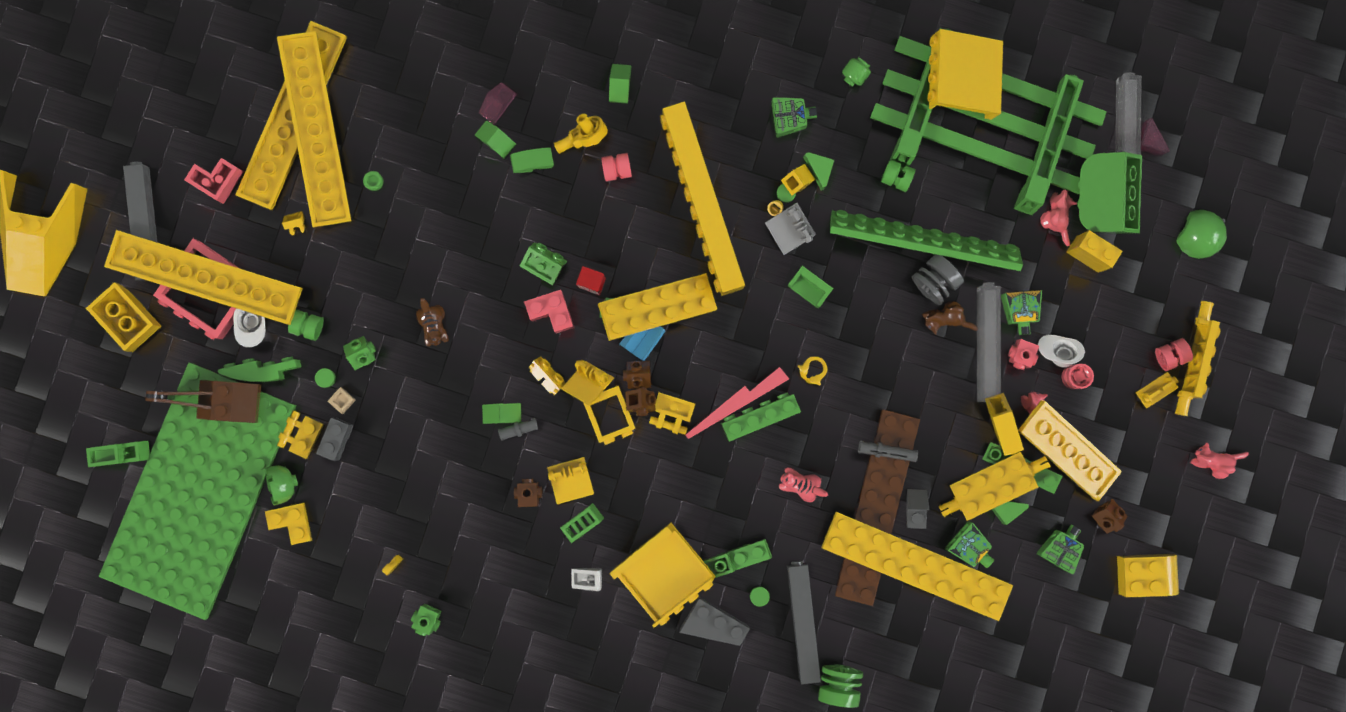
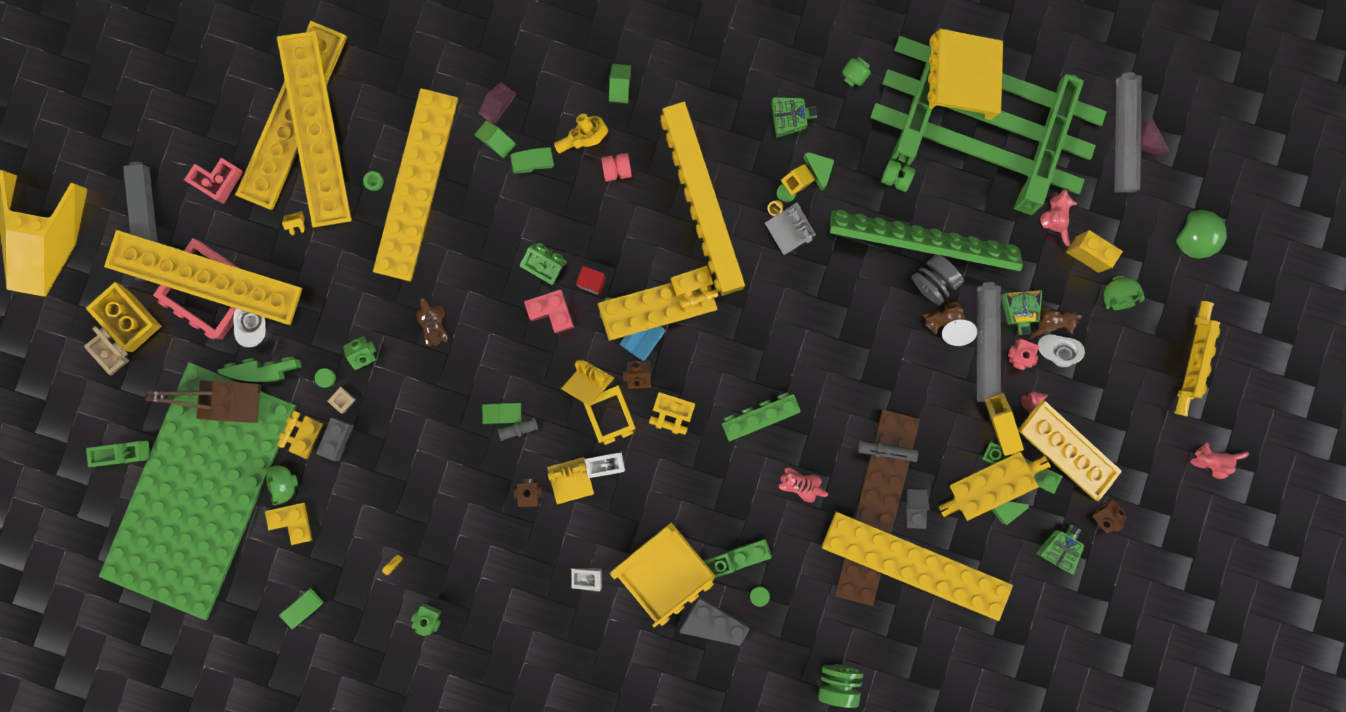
bright green wheel [288,310,324,341] -> none
yellow hinge [529,357,566,395] -> none
bright green slope [560,503,604,543] -> none
reddish brown brick [626,387,656,416] -> none
coral slope [686,367,789,439] -> none
dark grey brick [787,561,821,684] -> none
bright green panel [788,266,833,308] -> none
yellow piece [798,356,827,386] -> none
bright green torso [944,521,994,568] -> none
coral wheel [1061,364,1094,389] -> none
bright green brick [1078,152,1142,234] -> none
yellow brick [1117,554,1179,597] -> none
yellow hinge [1135,372,1178,409] -> none
coral wheel [1155,338,1193,371] -> none
none -> tan bracket [84,326,129,376]
none -> bright green slope [279,588,324,629]
none -> yellow plate [373,89,458,282]
none -> white slope [585,452,625,478]
none -> yellow plate [670,266,718,308]
none -> white sticker [942,320,977,346]
none -> reddish brown animal [1028,306,1082,341]
none -> bright green cylinder [1103,276,1145,310]

